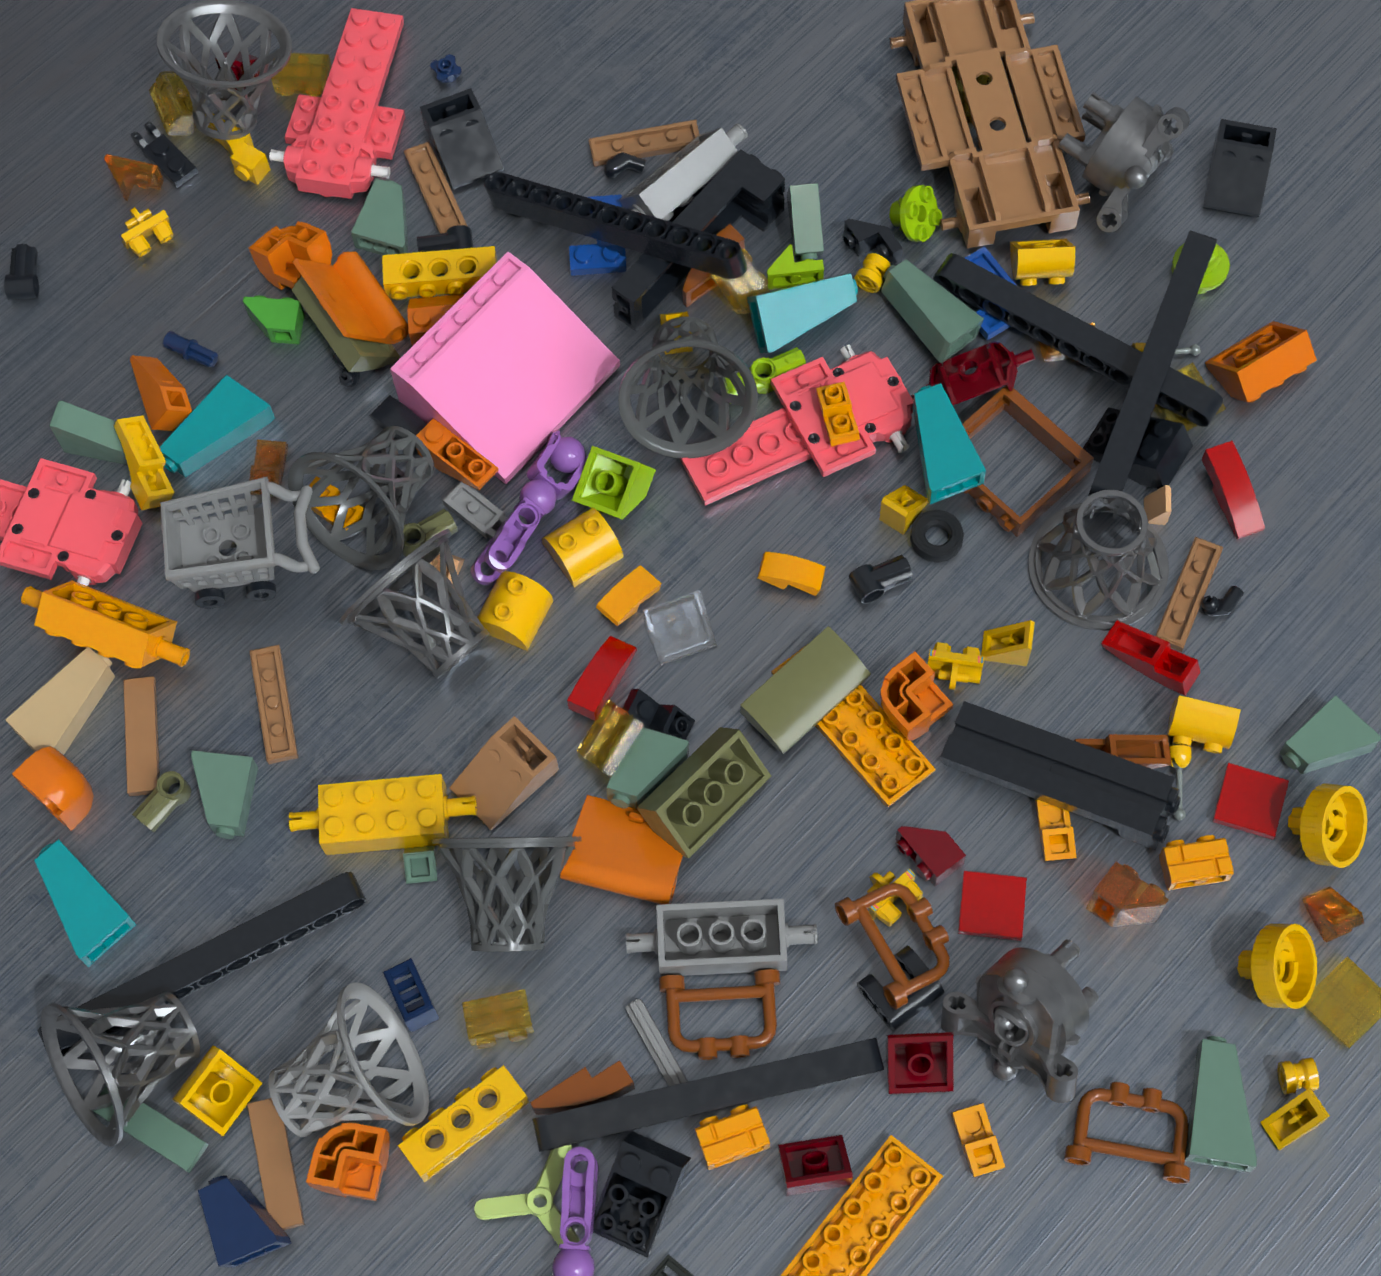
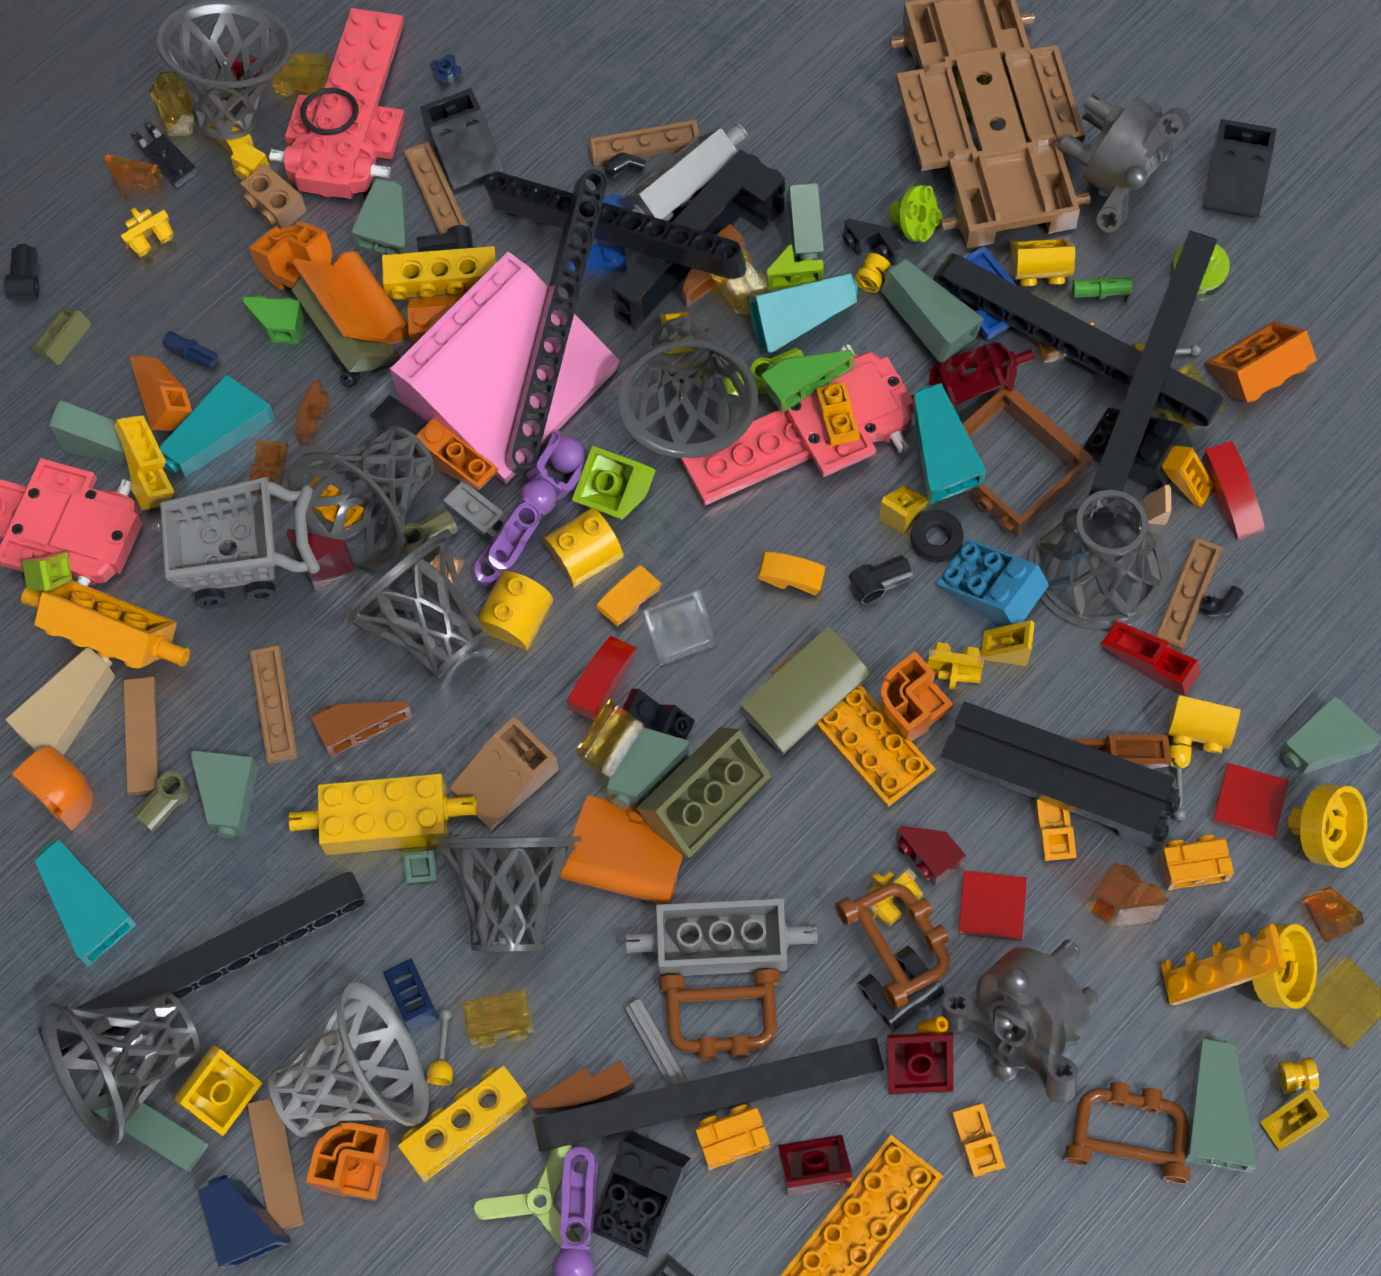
none -> lime slope [22,551,72,591]
none -> olive slope [30,307,91,365]
none -> medium nougat brick [240,163,306,229]
none -> dark red slope [286,529,354,591]
none -> clear orange slope [295,380,329,446]
none -> black tyre [300,87,359,135]
none -> dark orange slope [311,701,413,758]
none -> hinge [427,1008,453,1086]
none -> black beam [505,169,607,473]
none -> bright green slope [761,350,855,413]
none -> light orange arm [917,1016,948,1033]
none -> dark azure slope [935,538,1049,626]
none -> bright green pin [1072,276,1132,299]
none -> light orange hinge [1161,924,1286,1005]
none -> light orange slope [1162,446,1214,508]

